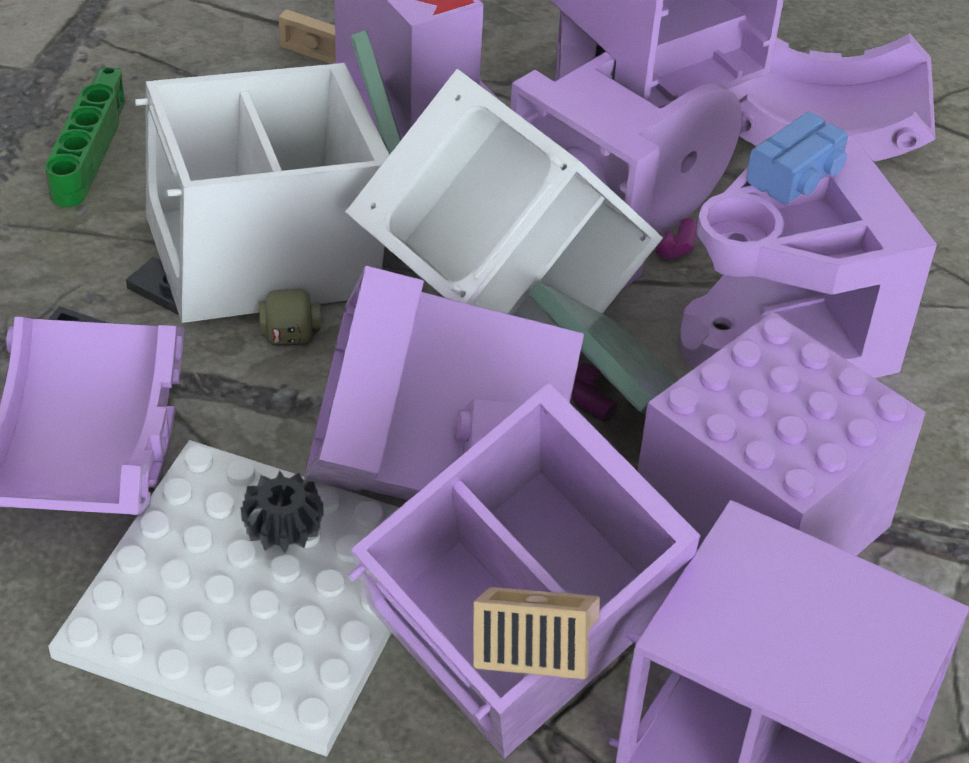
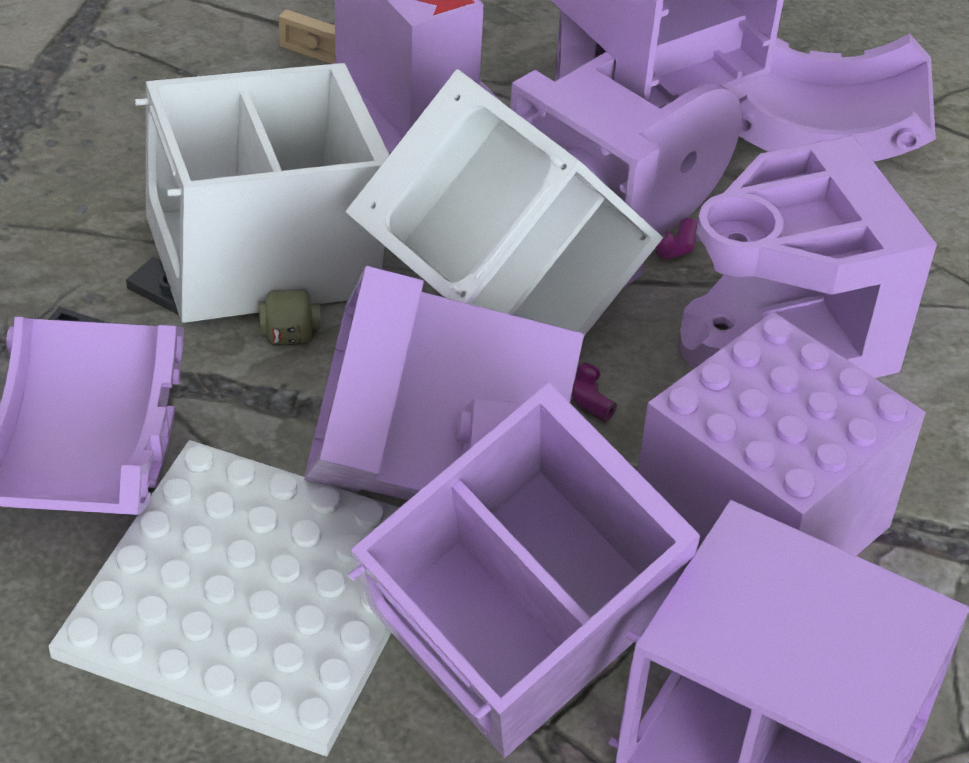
green piece [45,67,125,207] -> none
black gear [241,470,324,553] -> none
sand green tile [351,30,402,155] -> none
tan panel [473,587,600,679] -> none
sand green tile [528,281,678,415] -> none
medium blue brick [746,111,848,205] -> none

